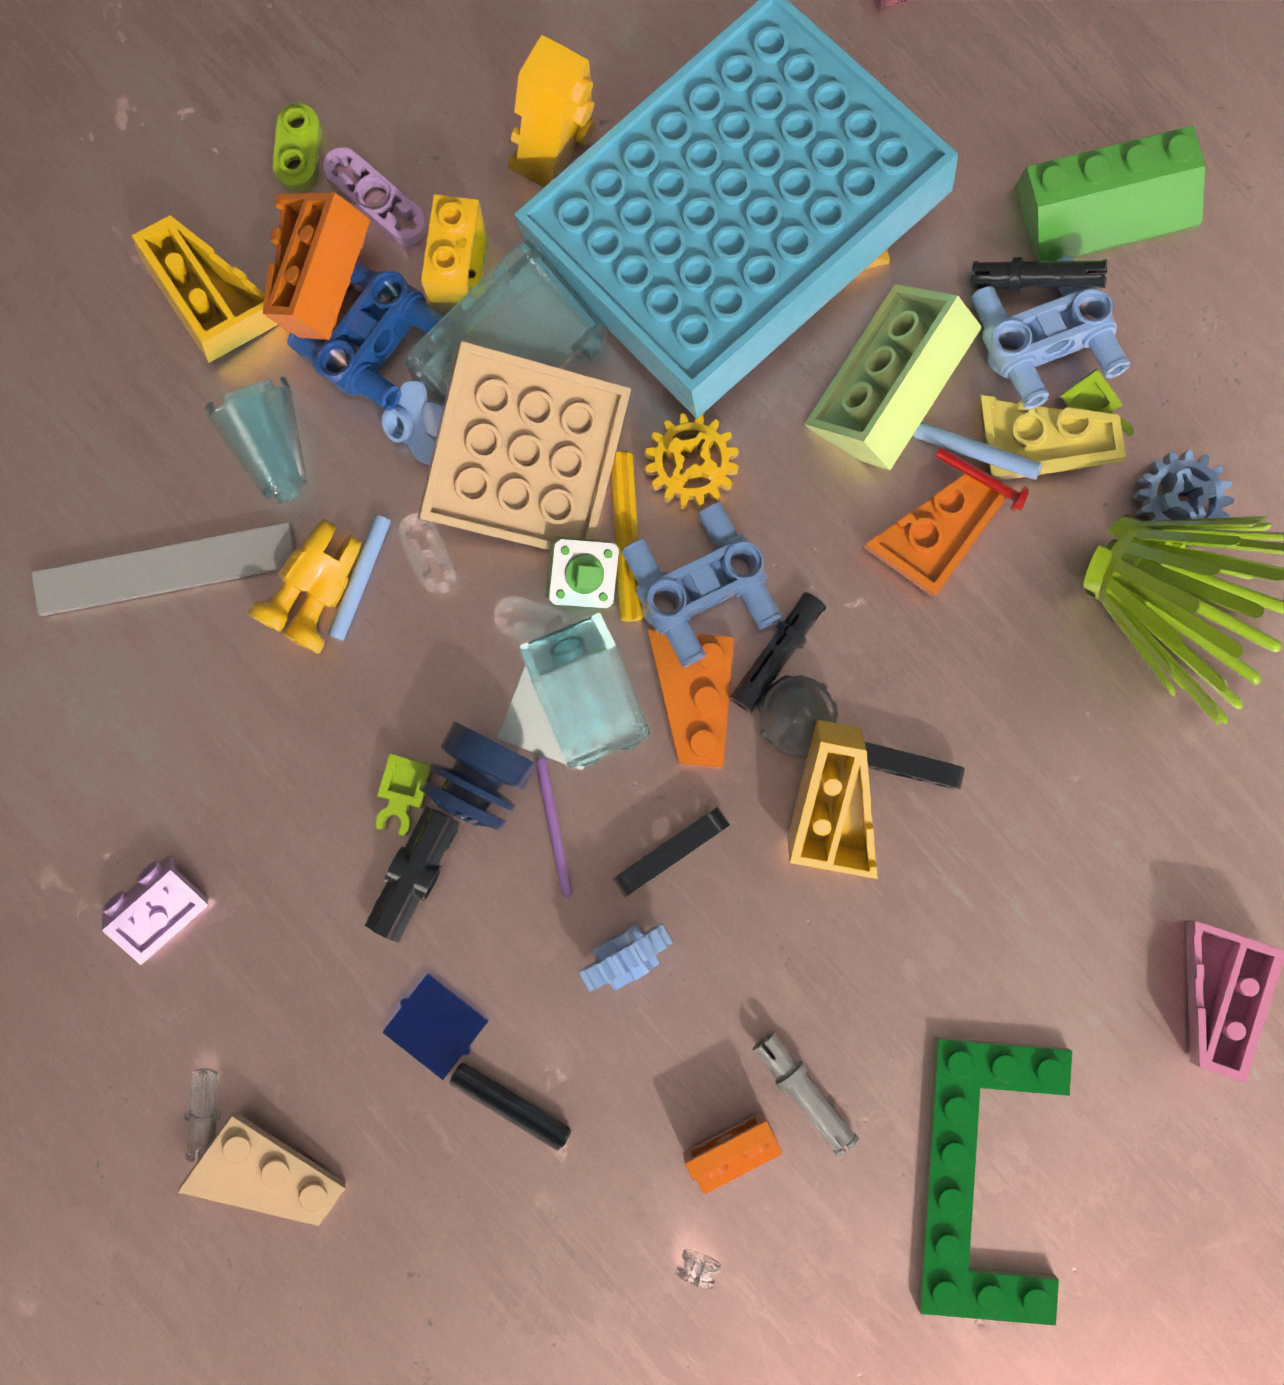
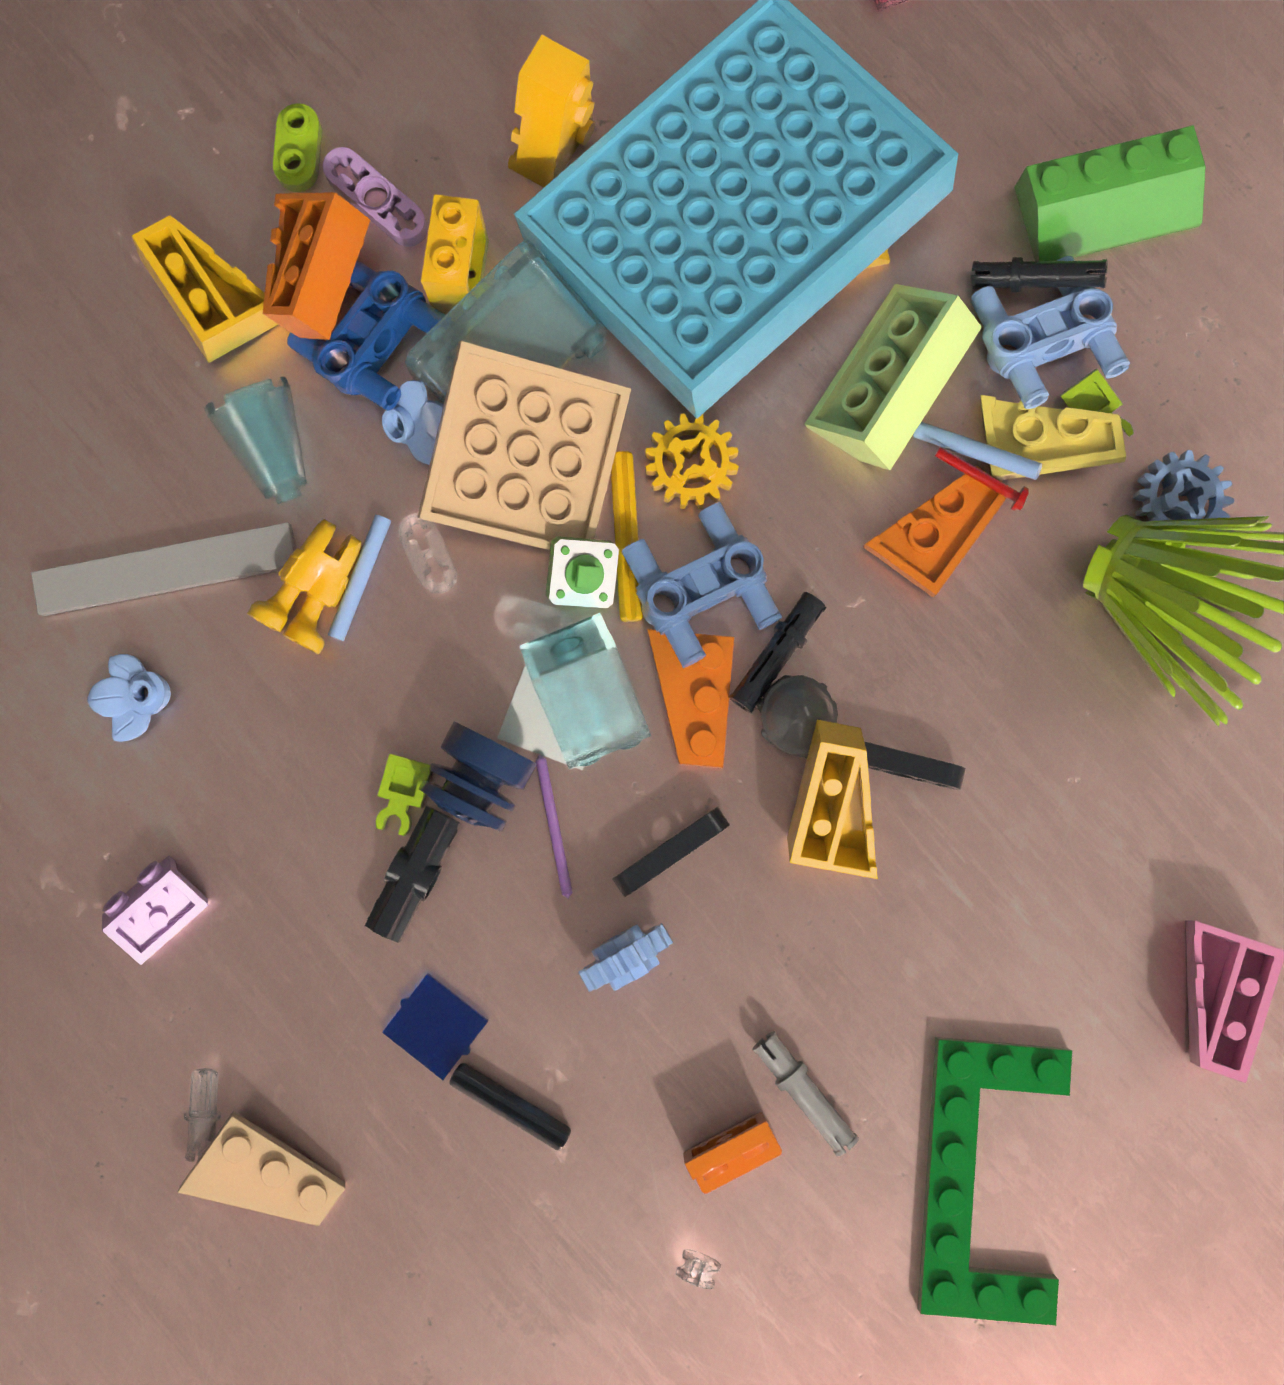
none -> light blue plate [87,654,171,742]

